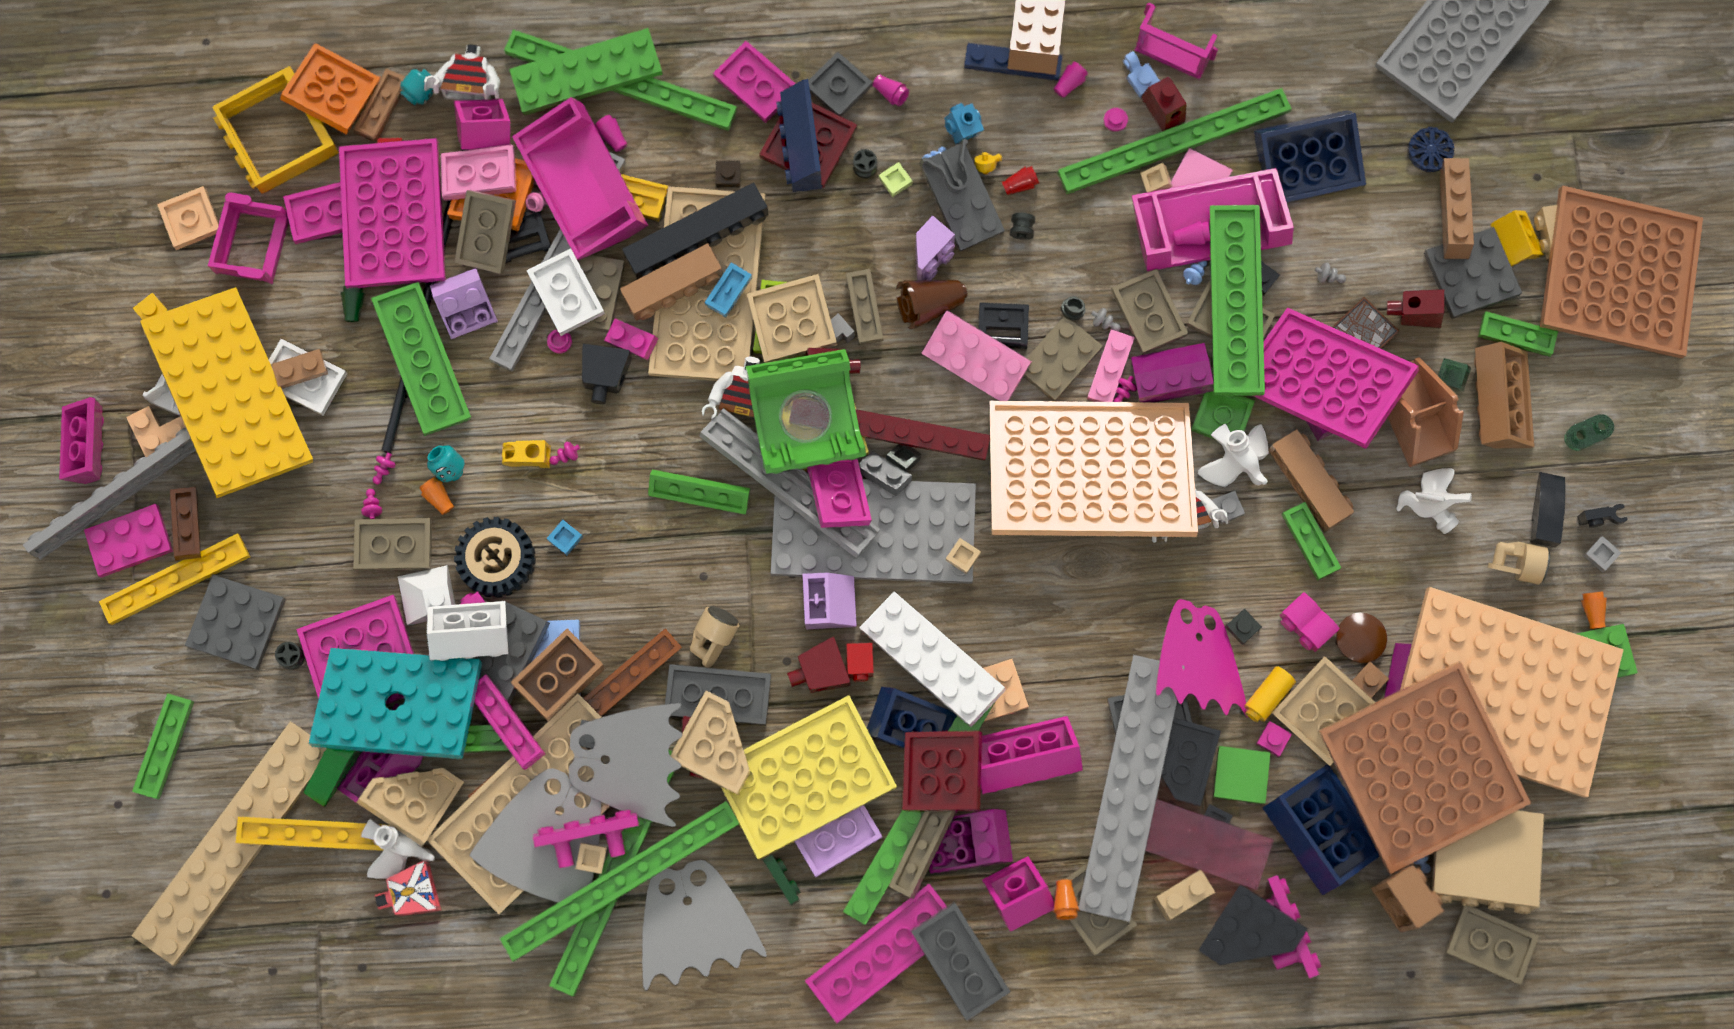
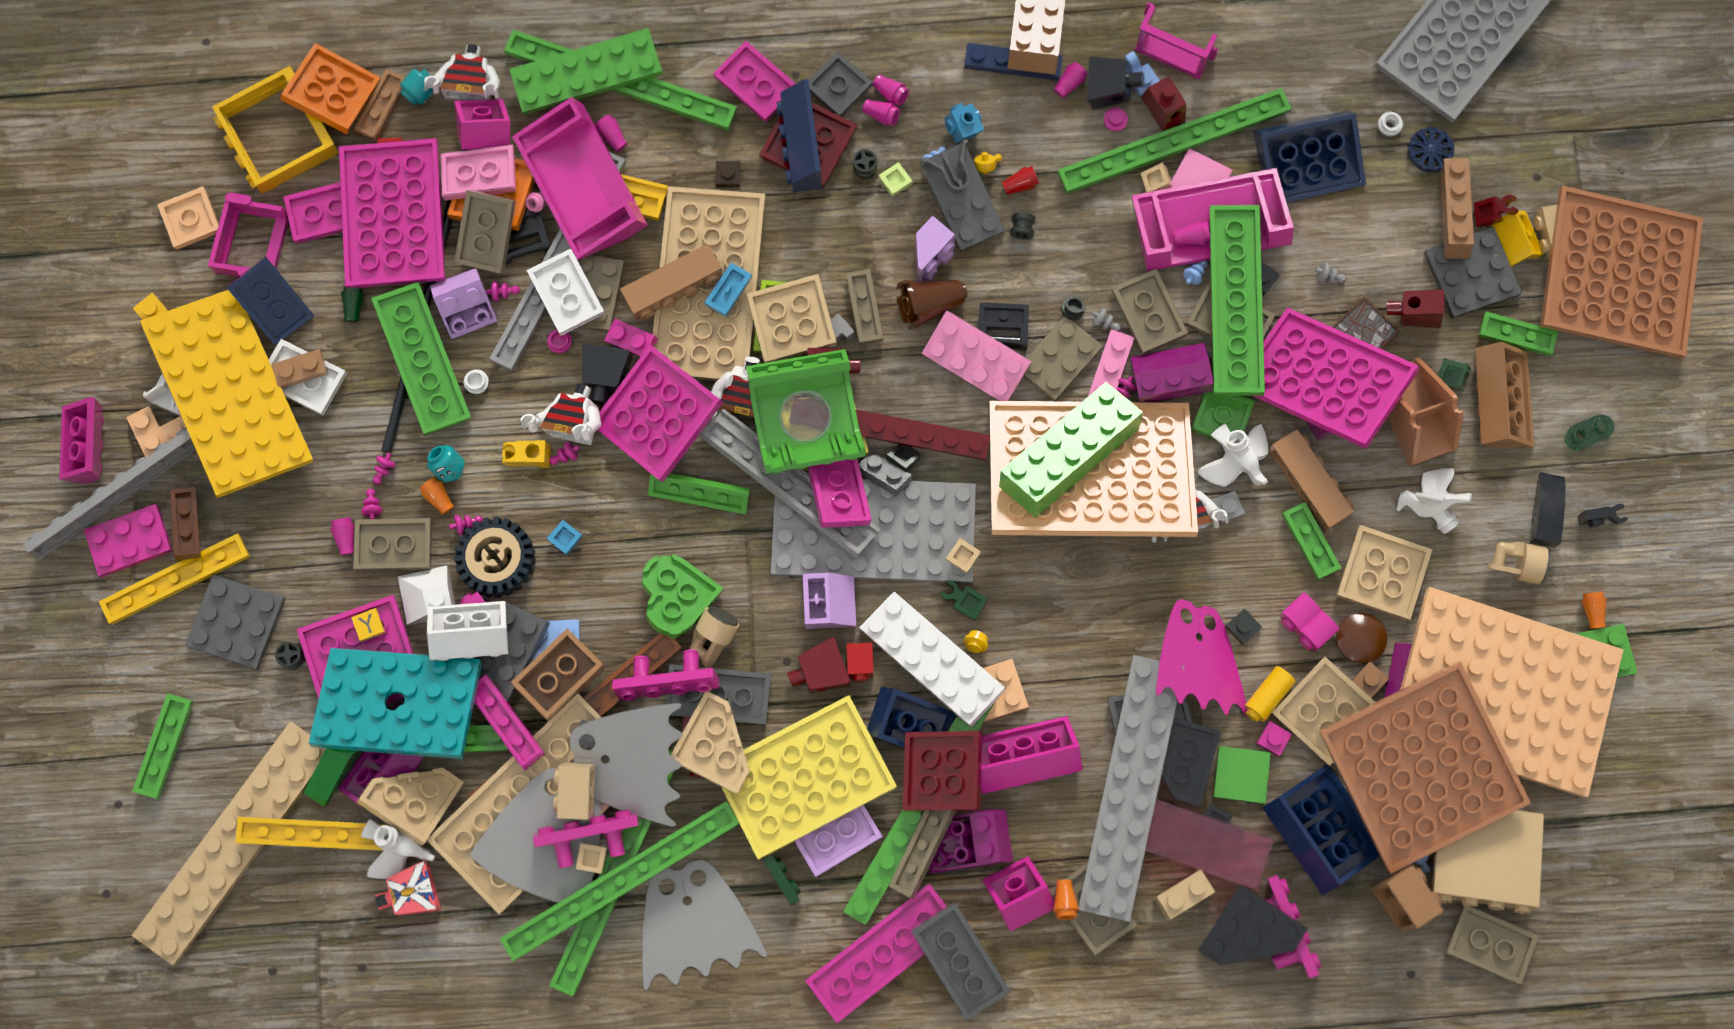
black brick [622,182,769,280] -> none
light grey plate [1583,536,1621,573] -> none
none -> dark blue plate [226,257,314,346]
none -> dark pink cone [330,517,355,556]
none -> yellow tile [351,608,386,642]
none -> dark pink hair [449,515,483,535]
none -> white plate [464,370,489,394]
none -> dark pink hair [486,281,520,302]
none -> torso [521,384,602,445]
none -> tan brick [553,763,595,820]
none -> dark pink plate [598,345,723,482]
none -> dark pink plate [612,649,719,701]
none -> bright green plate [641,554,723,639]
none -> dark pink cone [862,99,900,127]
none -> dark green plate [940,580,988,621]
none -> yellow plate [963,630,989,653]
none -> brick [999,382,1143,518]
none -> black torso [1087,57,1145,109]
none -> tan plate [1336,525,1432,622]
none -> white plate [1378,112,1403,136]
none -> dark red plate [1473,195,1519,228]

